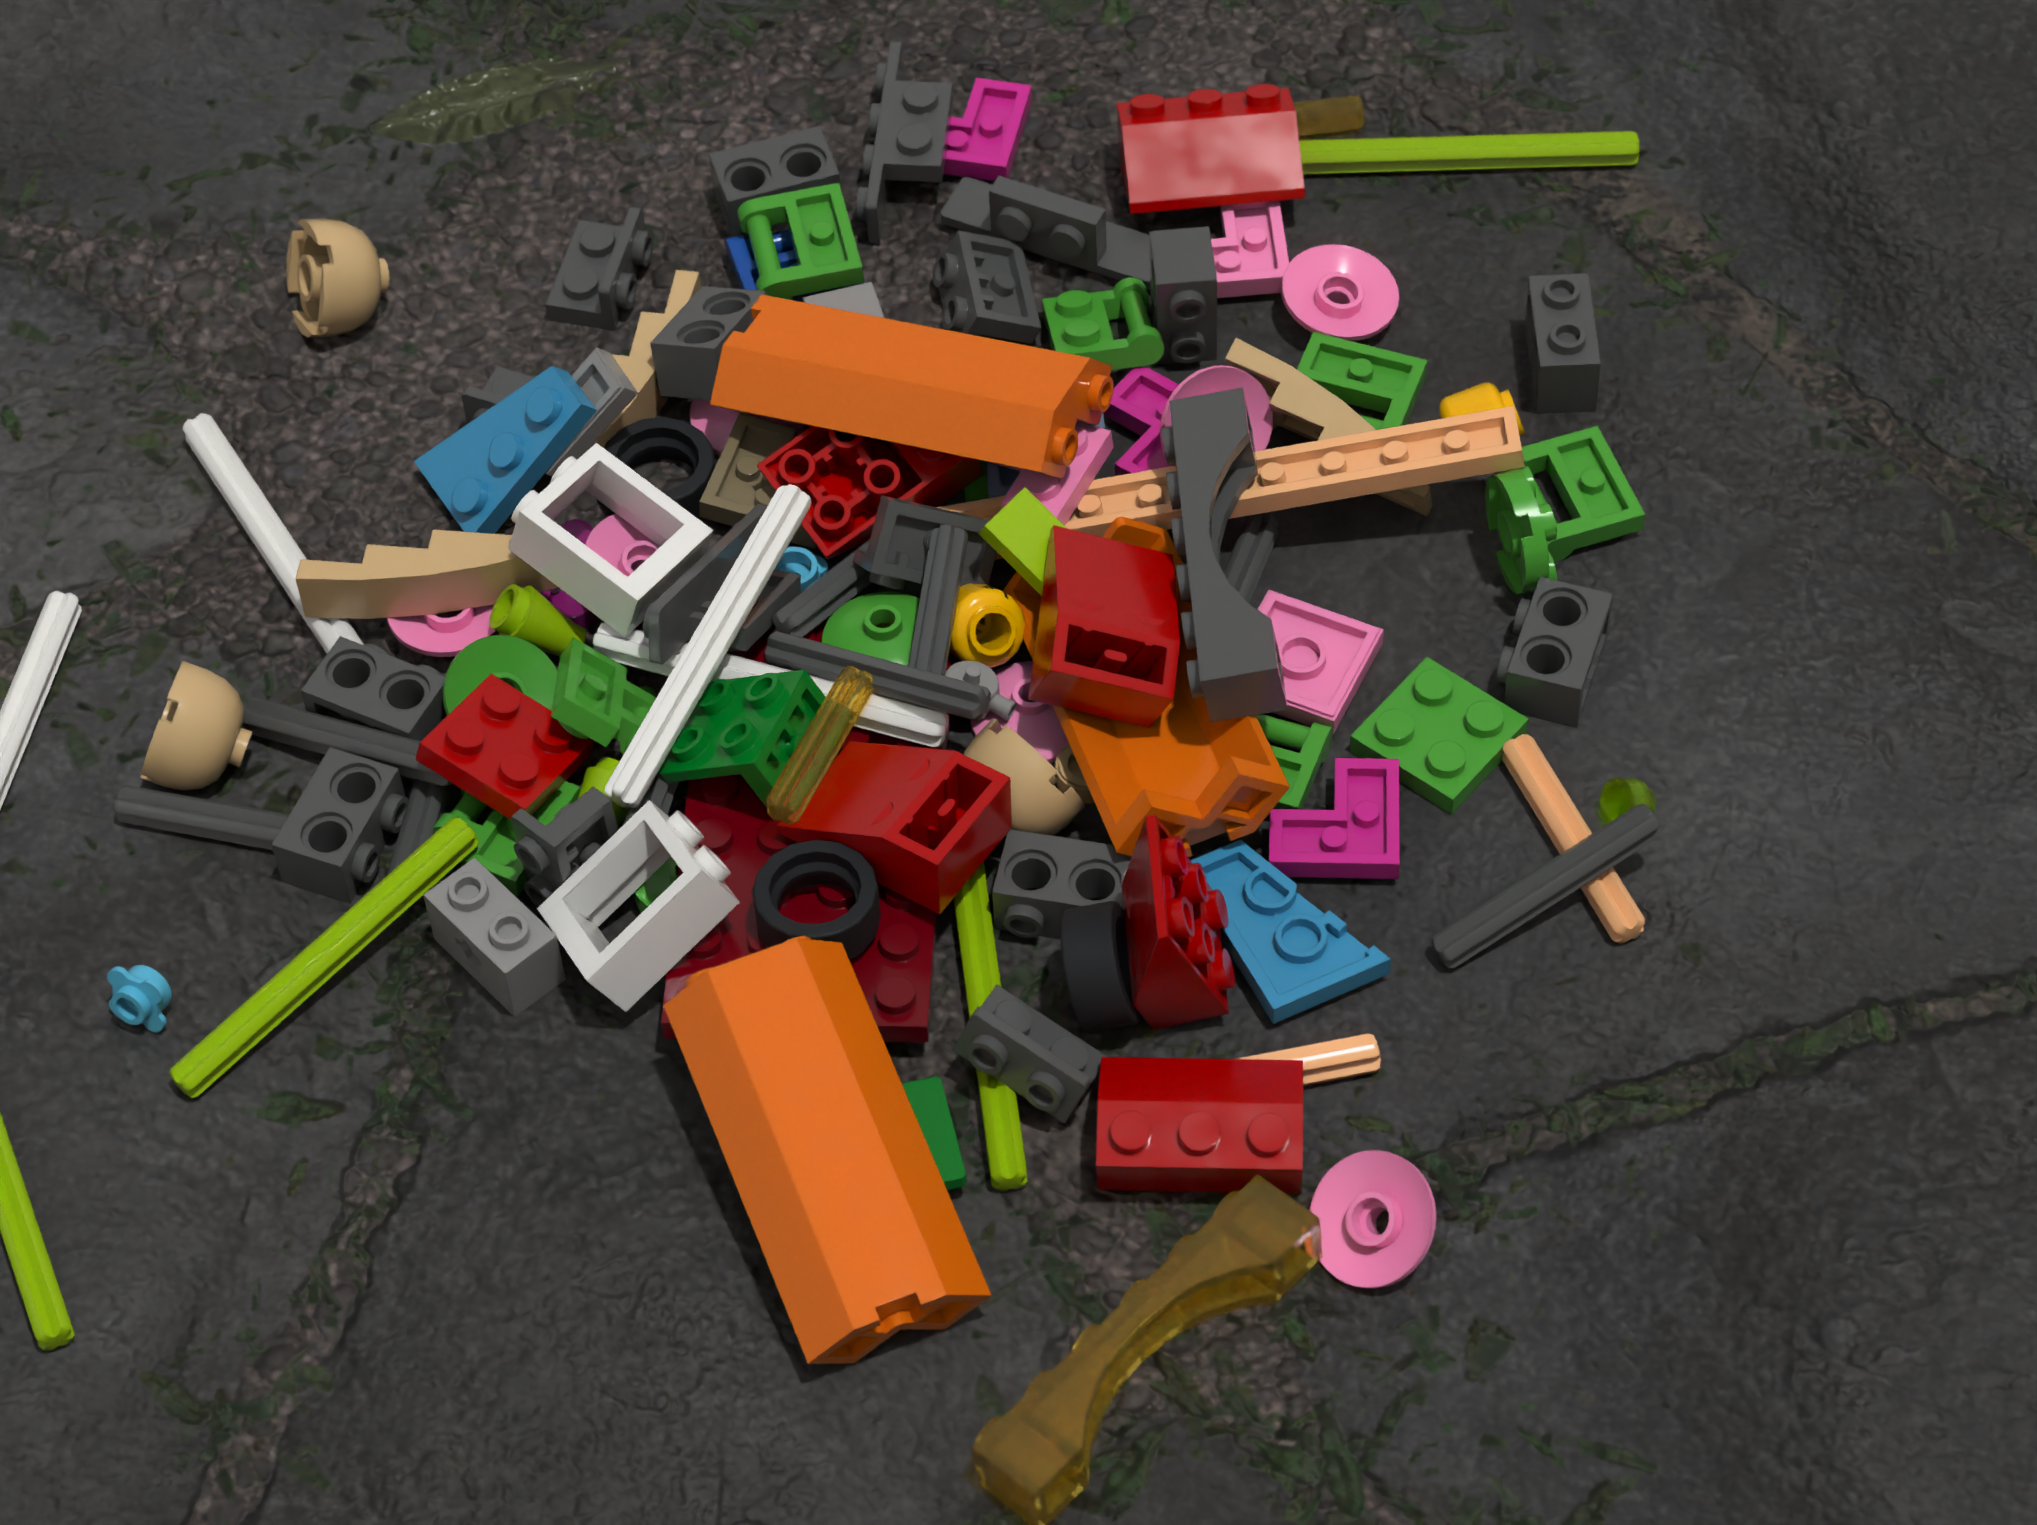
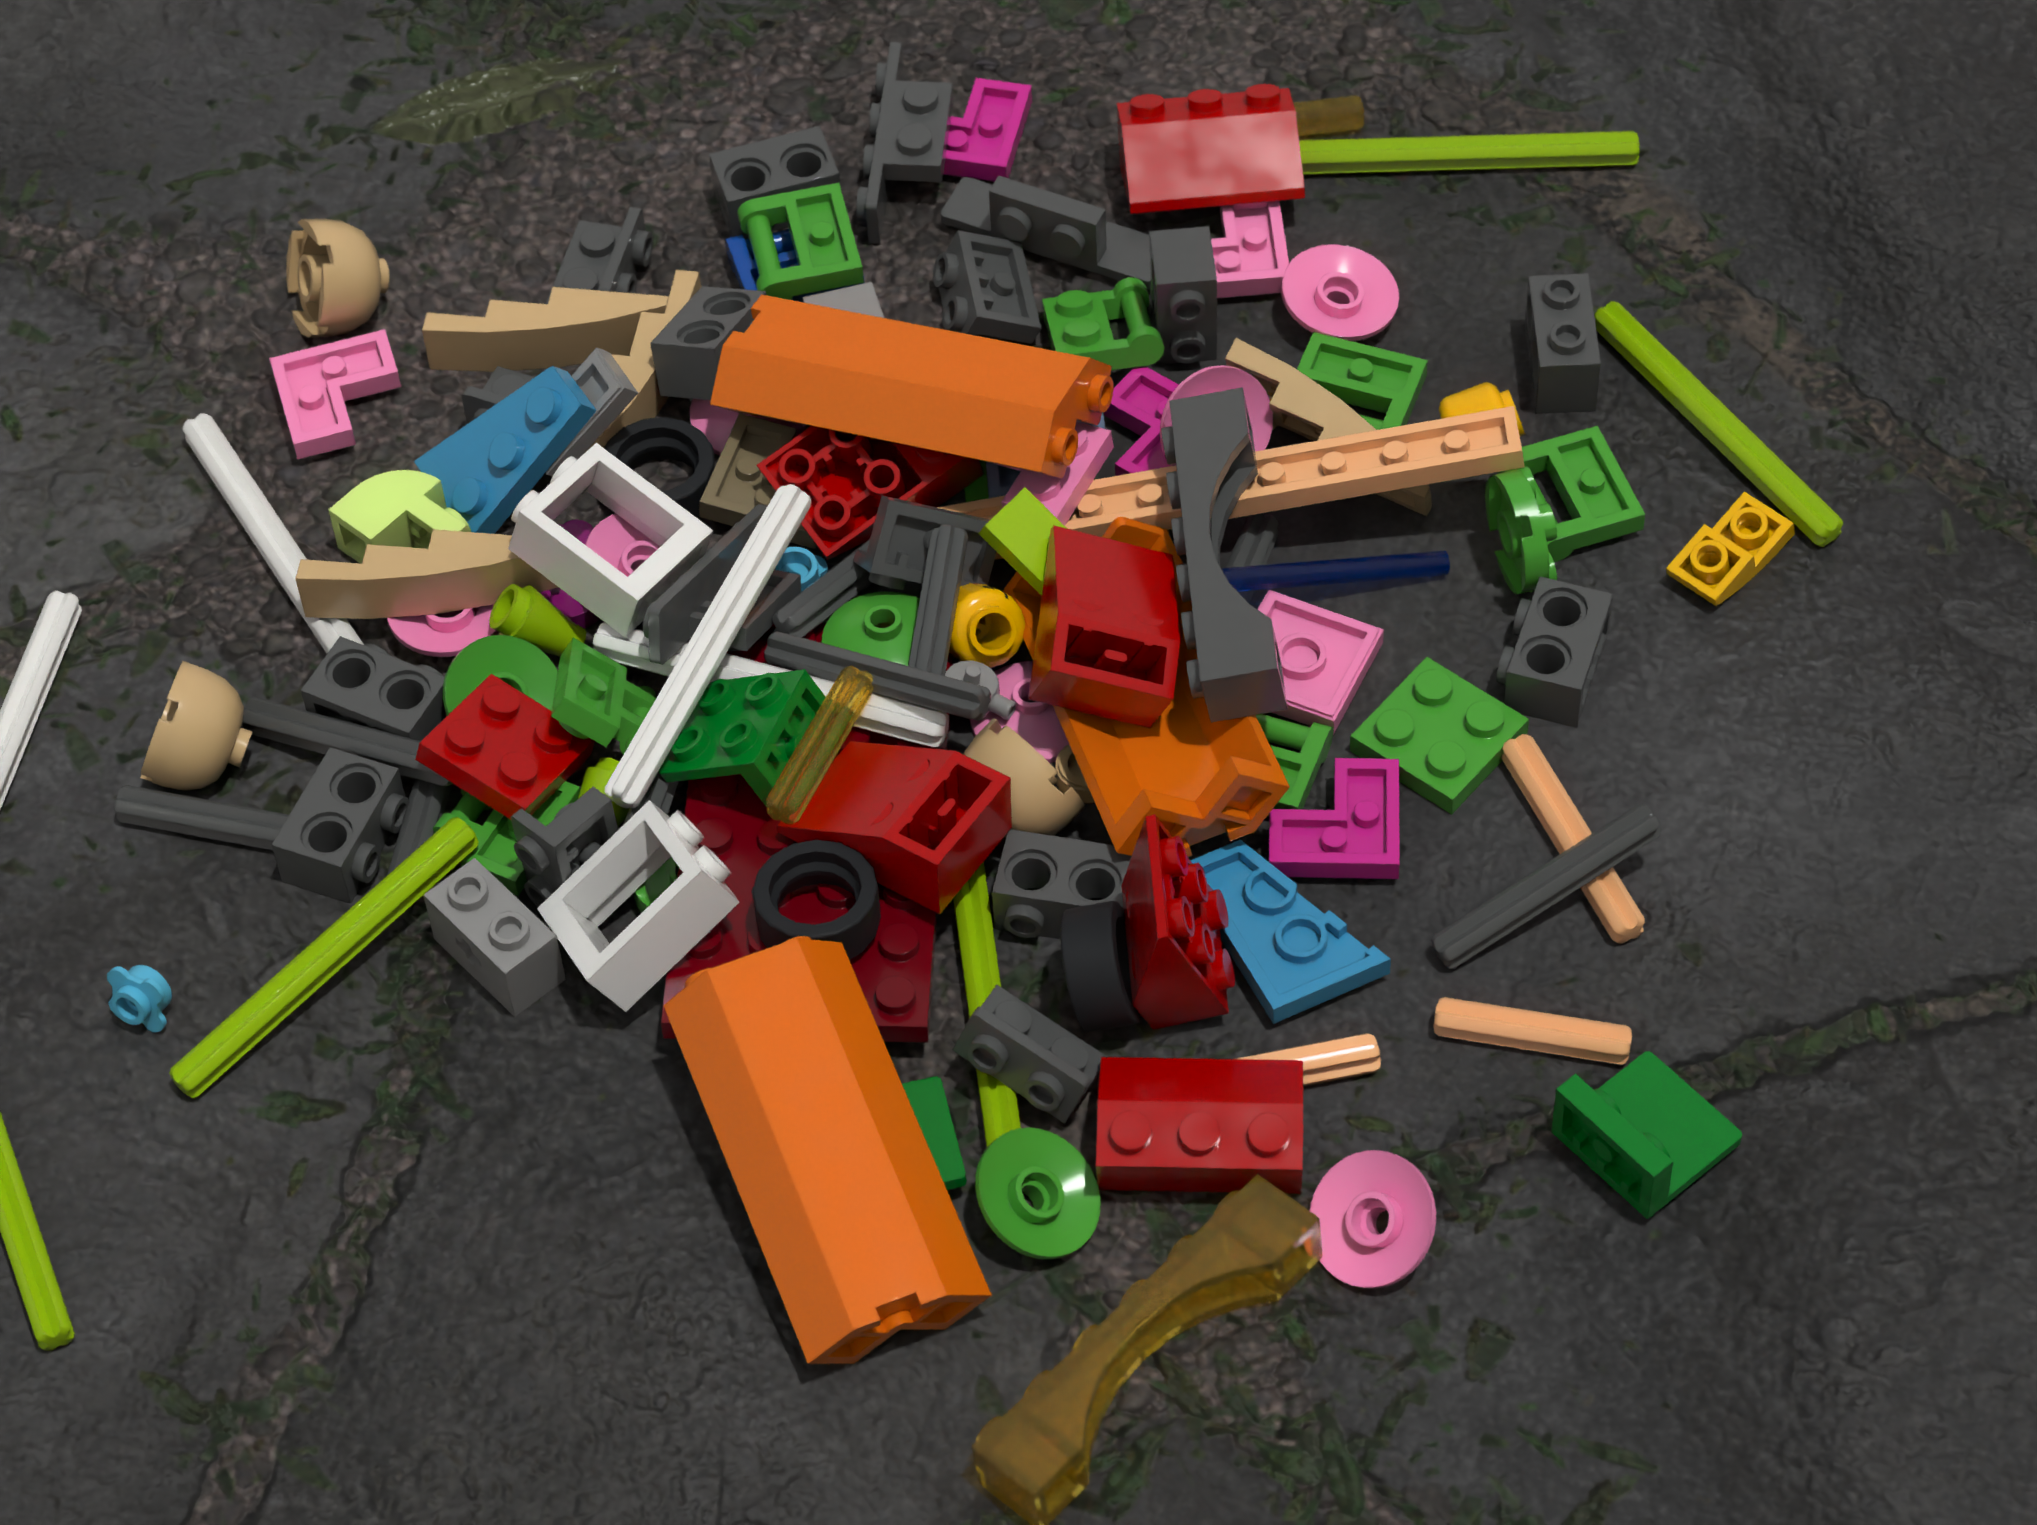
clear neon green hinge [1599,778,1657,824] -> none
none -> bright pink plate [269,329,401,460]
none -> yellowish green brick [328,470,471,564]
none -> tan slope [422,287,669,372]
none -> bright green dish [975,1128,1101,1259]
none -> clear blue bar [1221,551,1450,592]
none -> light nougat axle [1433,997,1632,1065]
none -> green bracket [1551,1051,1742,1220]
none -> lime axle [1594,301,1843,547]
none -> yellow slope [1666,491,1795,606]

